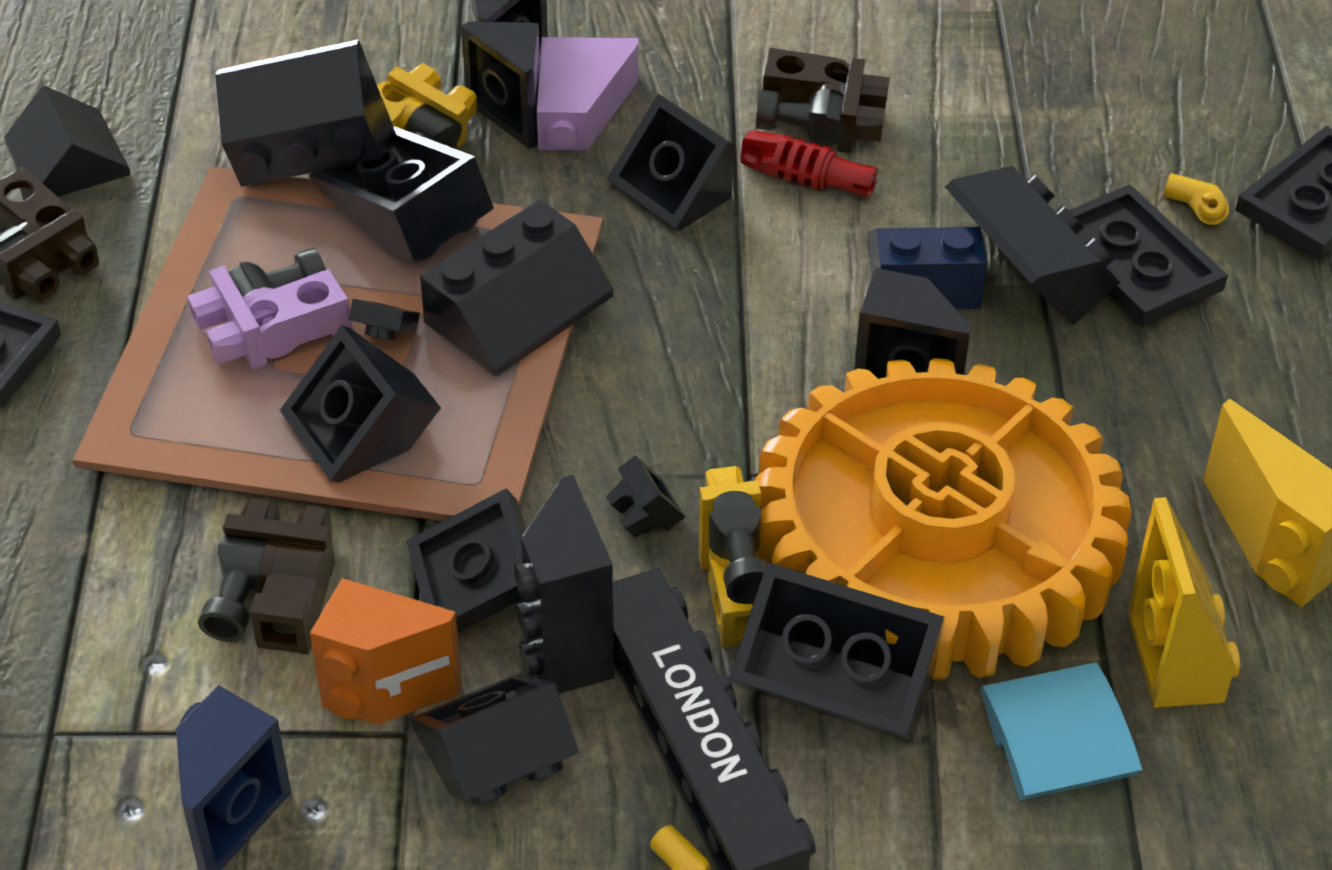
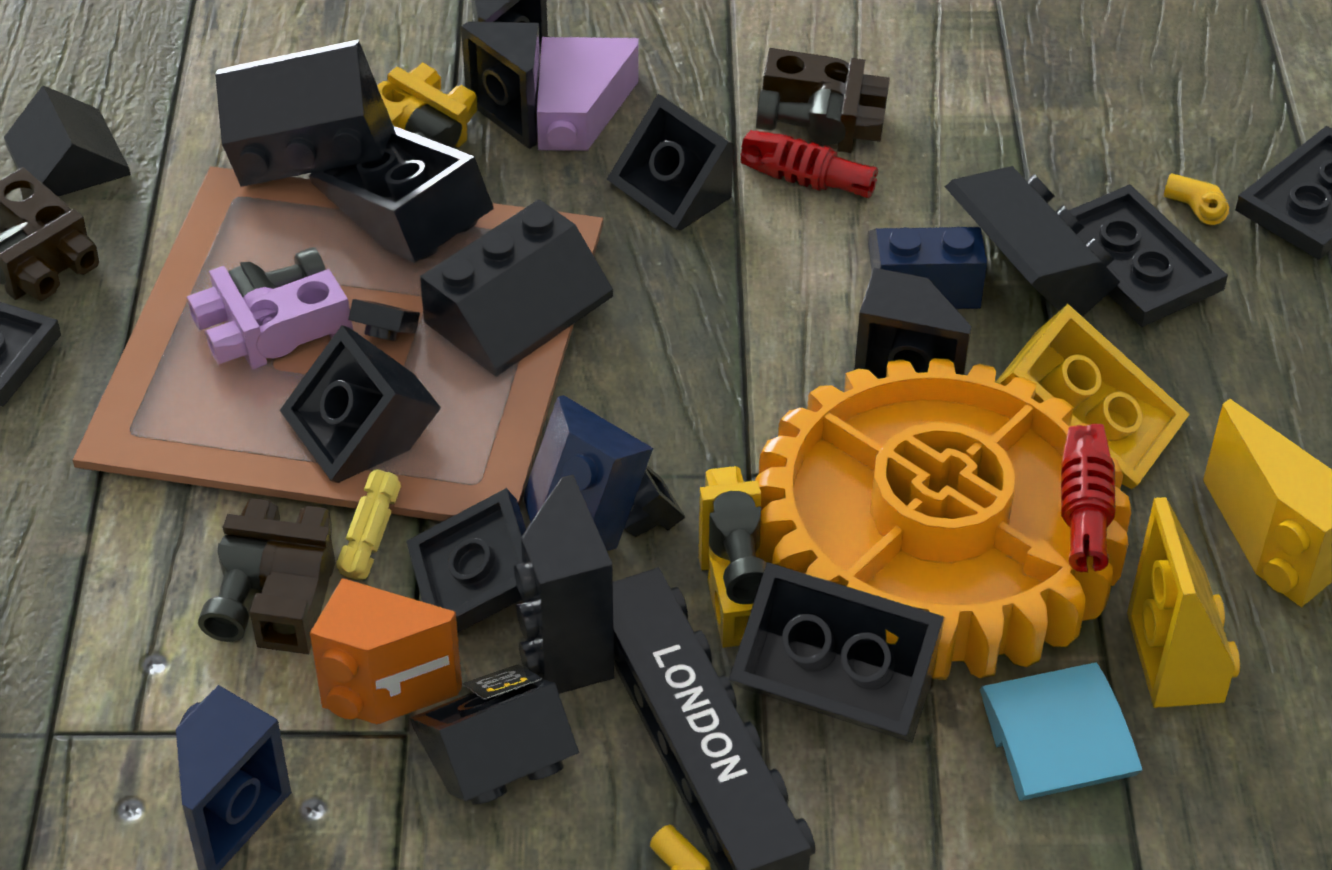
none -> light yellow axle [336,469,401,580]
none -> black sticker [462,664,542,699]
none -> dark blue slope [523,395,653,551]
none -> yellow slope [995,304,1190,489]
none -> red hinge [1061,424,1116,572]

